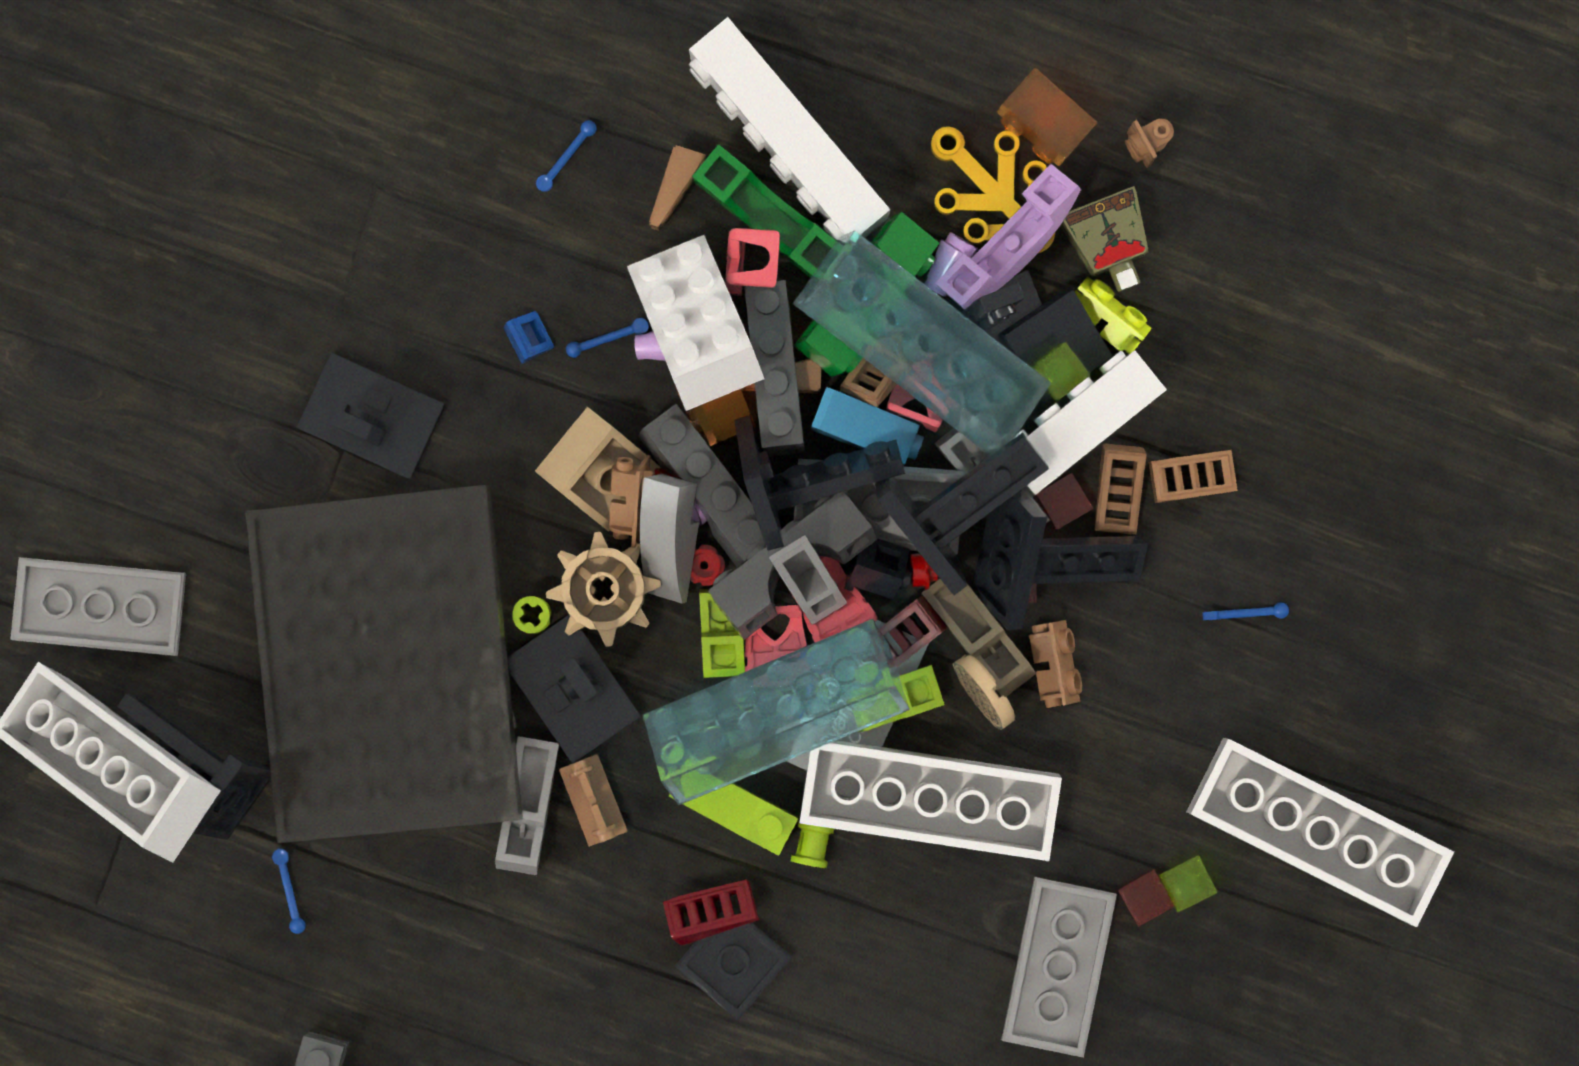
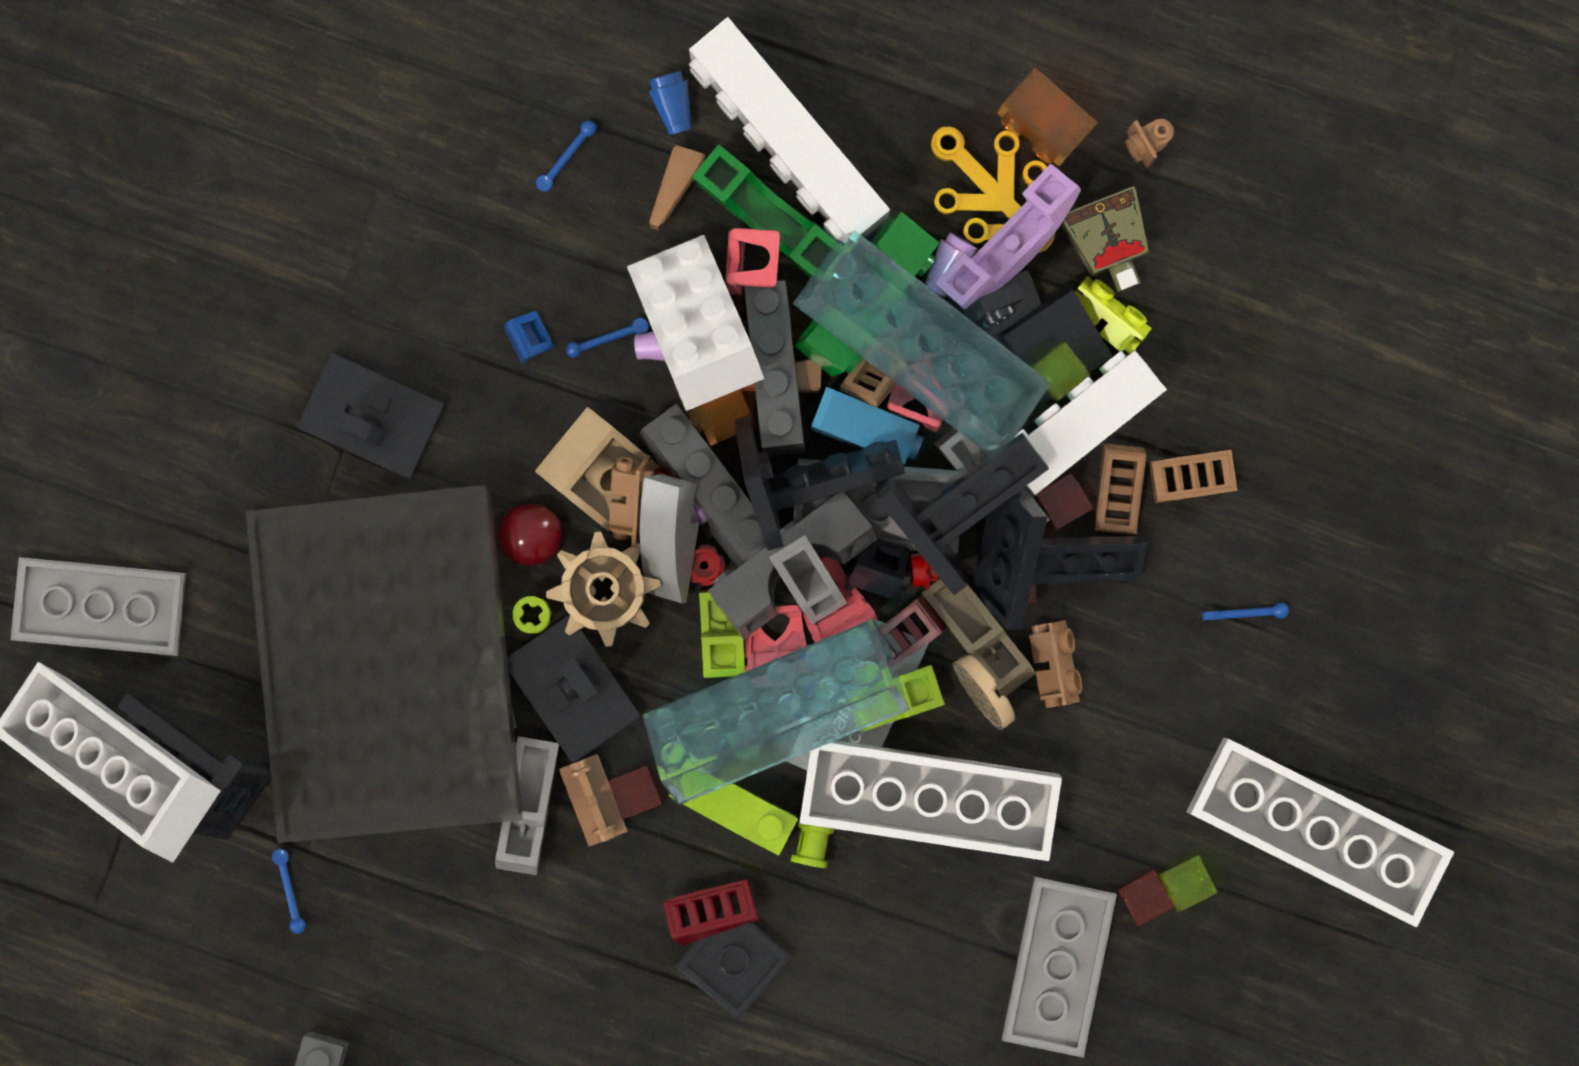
none -> dark red hair [496,503,564,566]
none -> clear red plate [608,766,662,819]
none -> blue cone [648,71,692,135]

